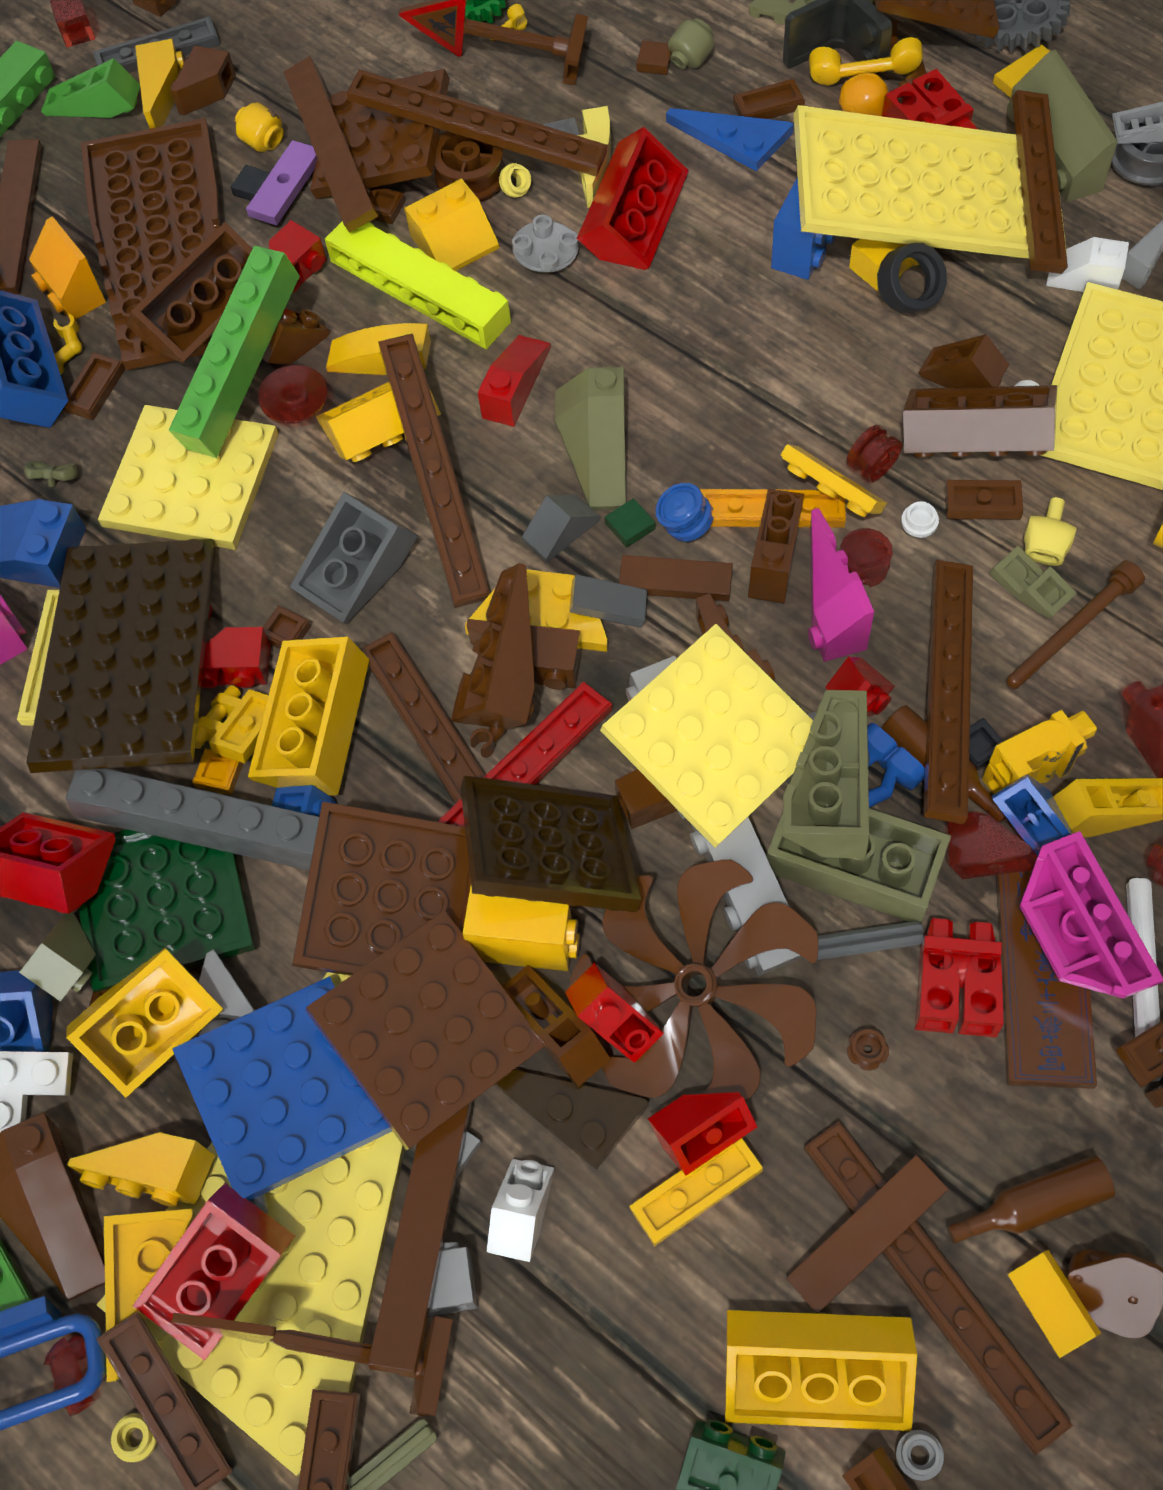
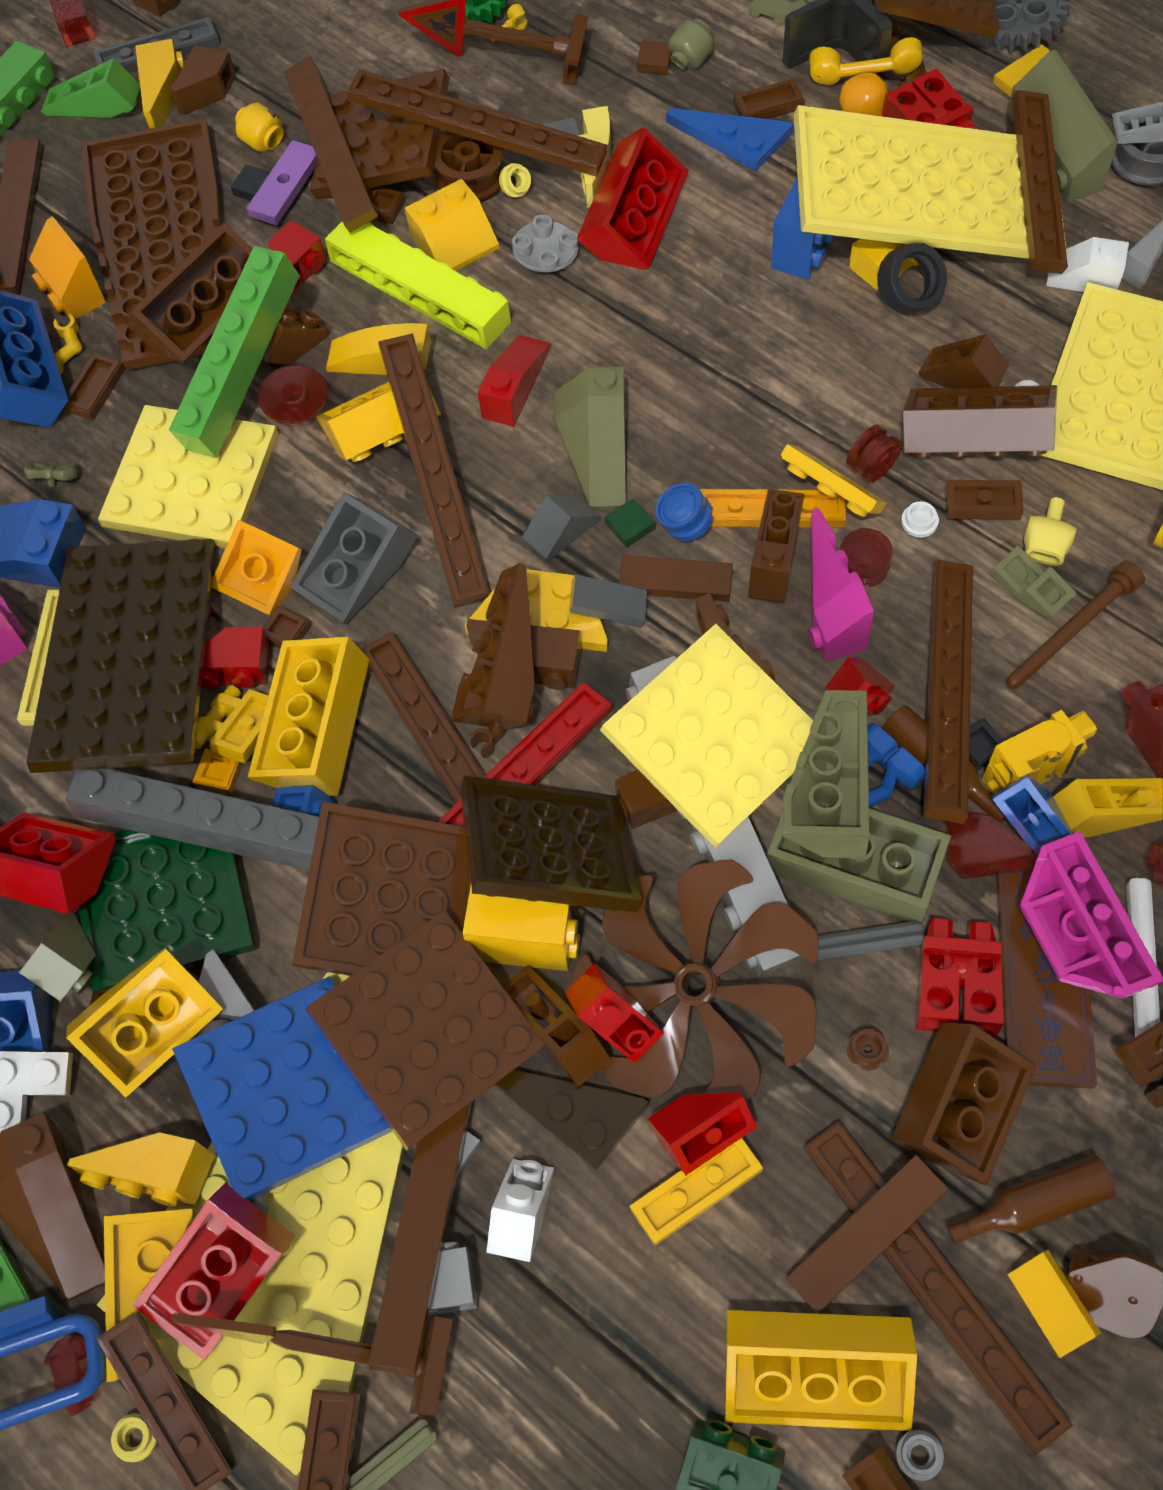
none -> light orange slope [212,519,302,616]
none -> reddish brown slope [891,1022,1036,1185]

